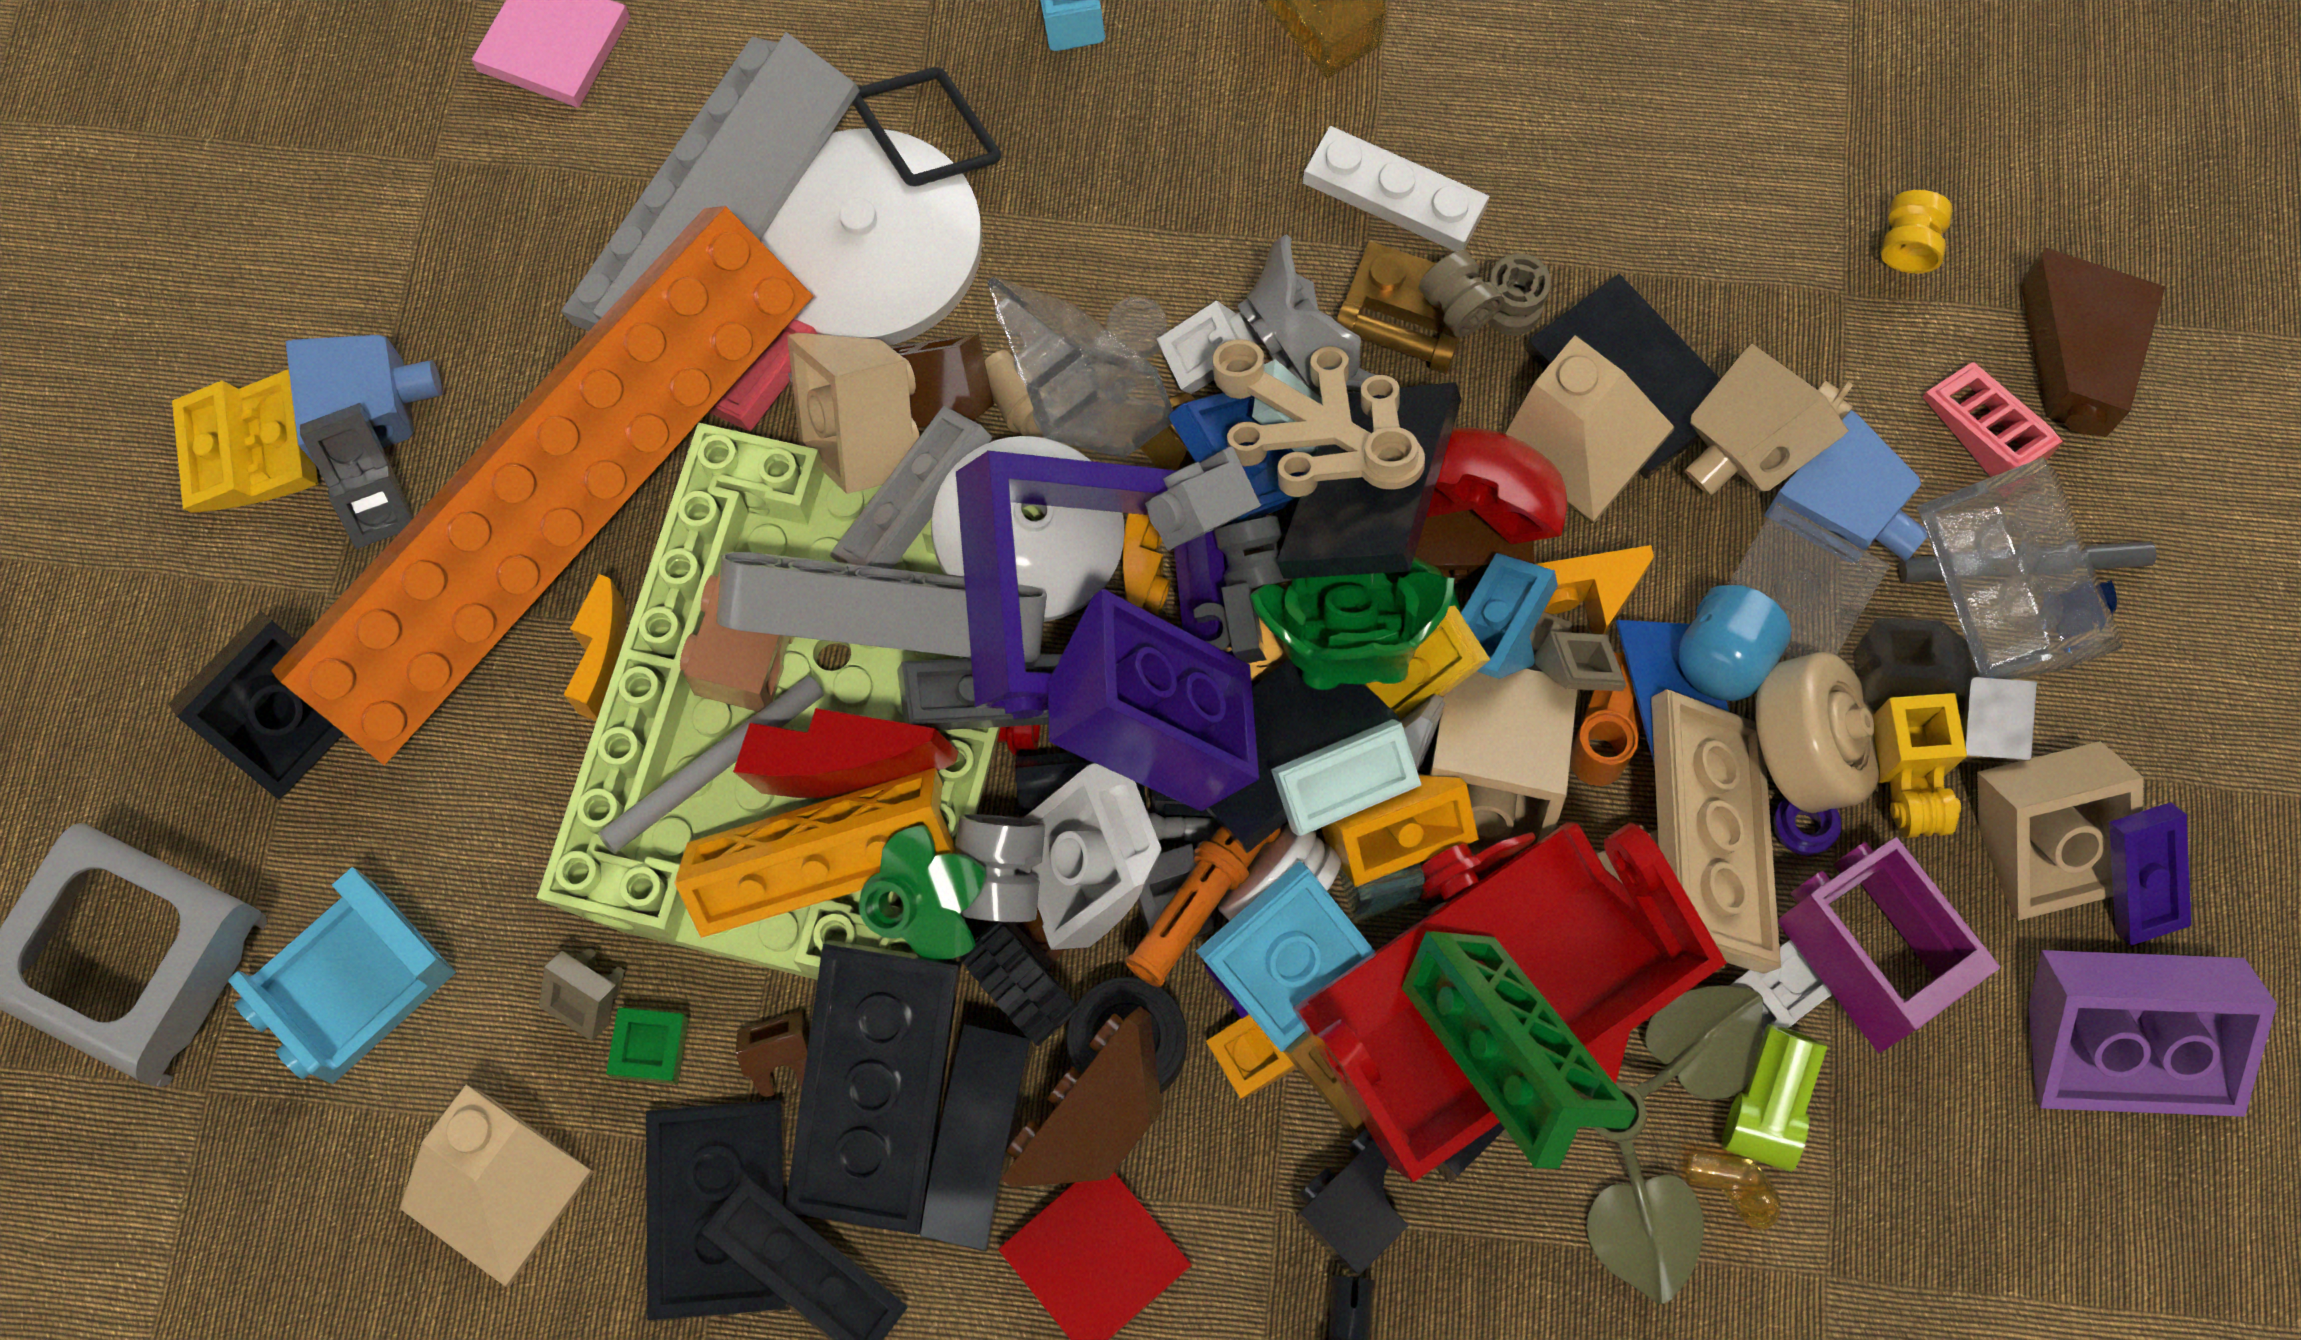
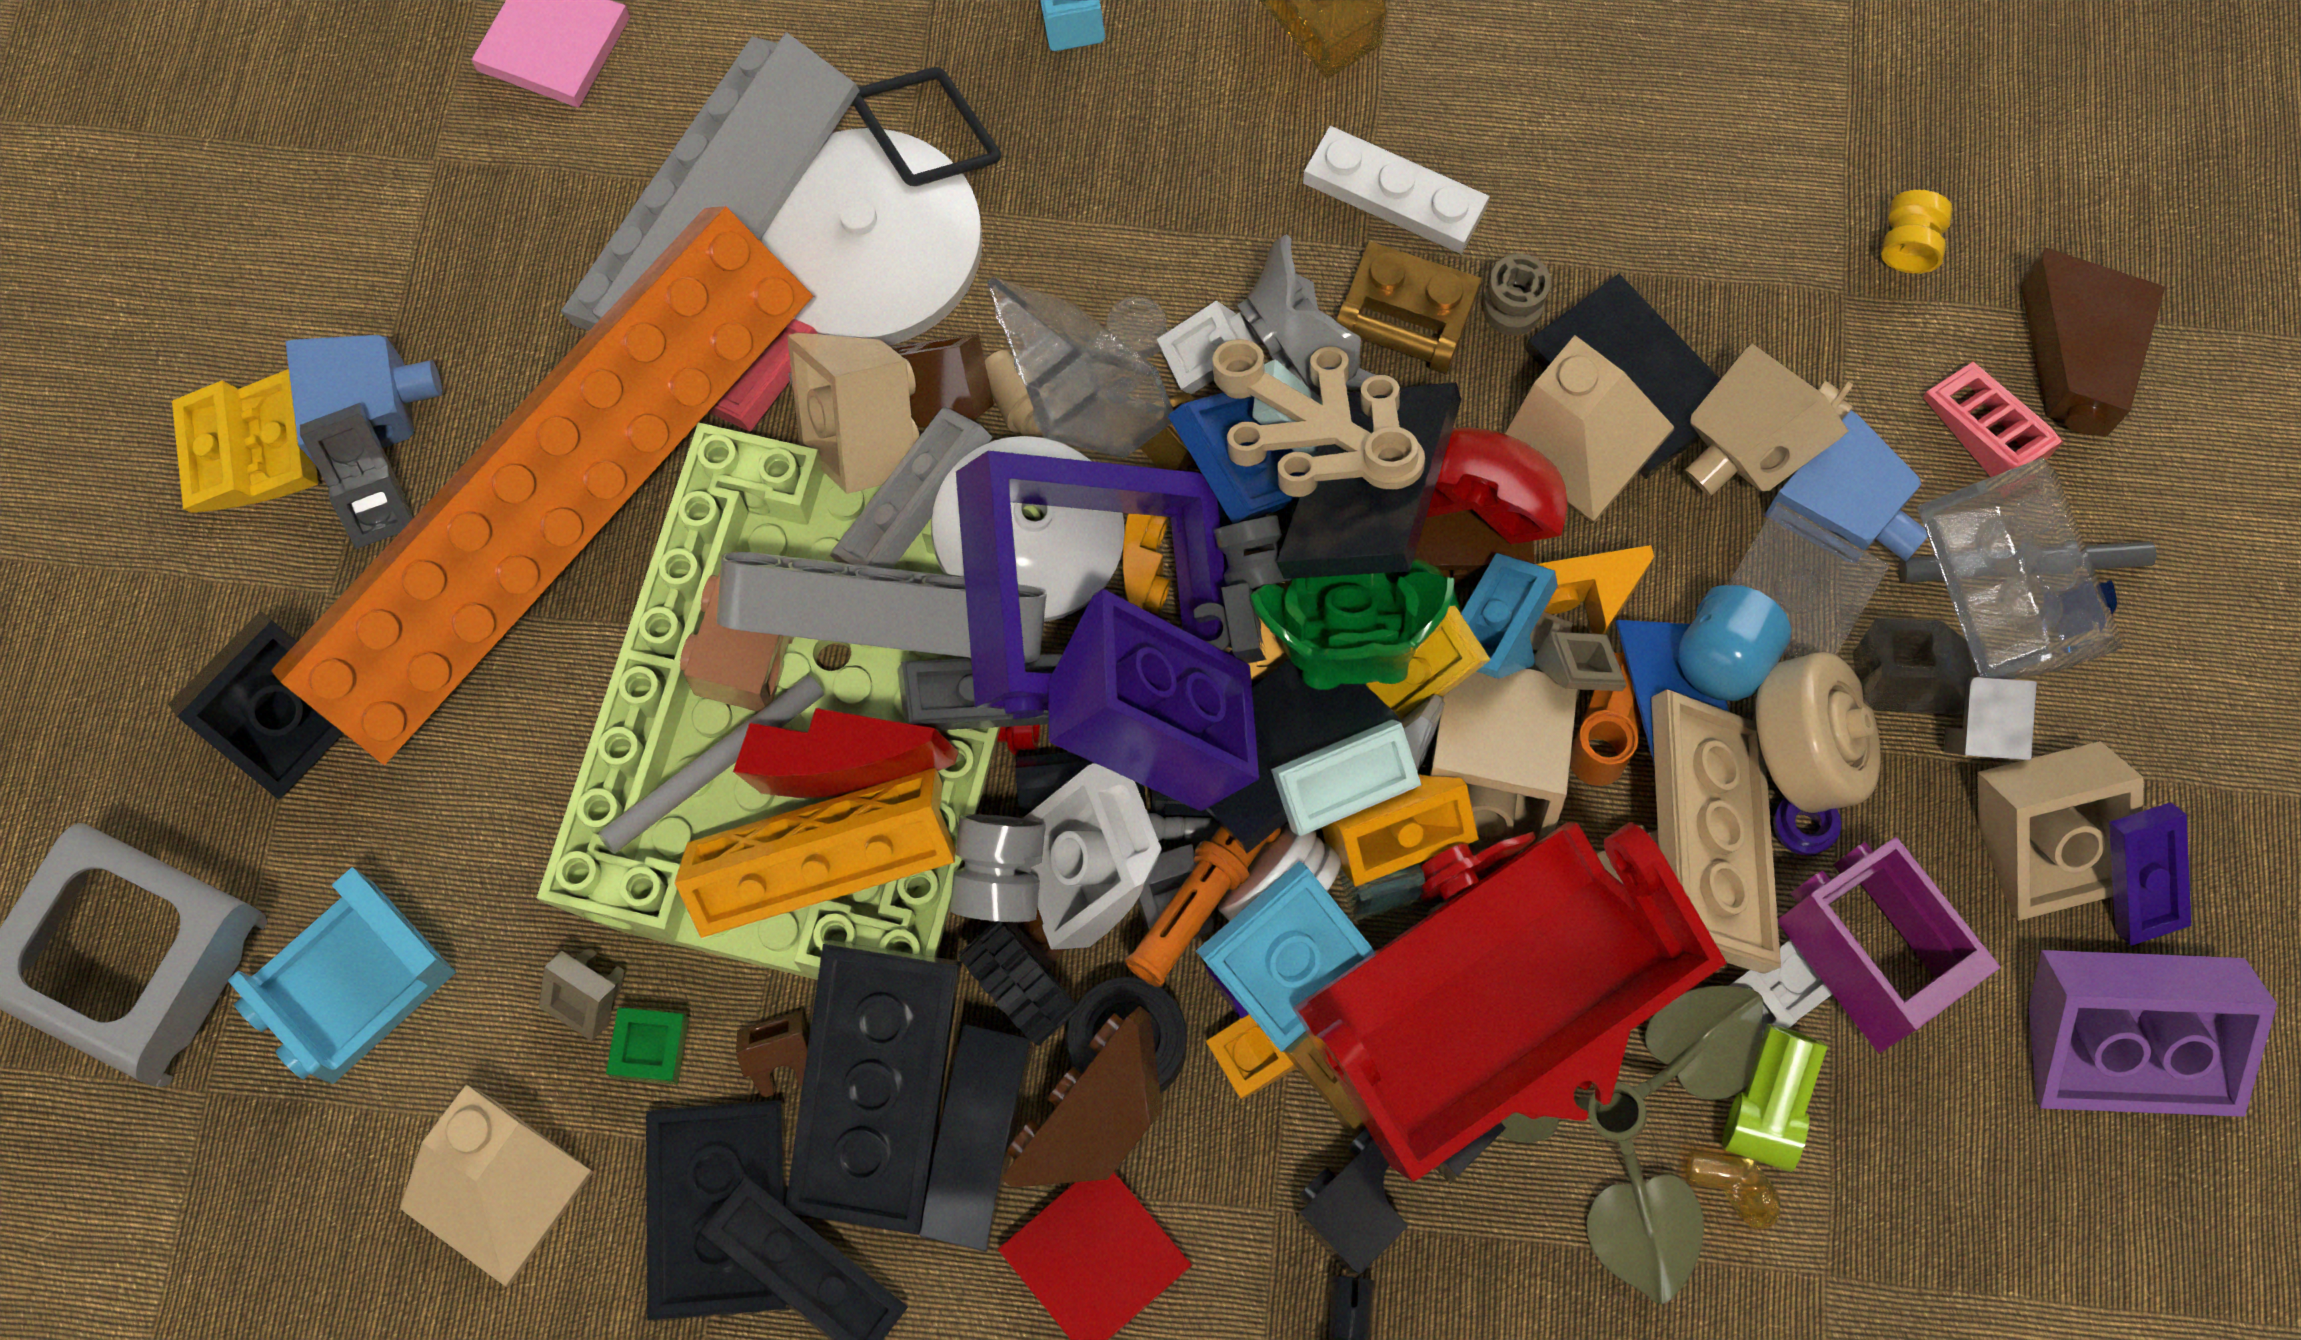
light orange slope [563,574,627,721] -> none
green plate [859,825,987,959] -> none
light grey brick [1145,446,1261,551] -> none
green fence [1402,931,1637,1169] -> none
dark tan wheel [1419,250,1504,337] -> none
yellow brick [1872,693,1967,838] -> none

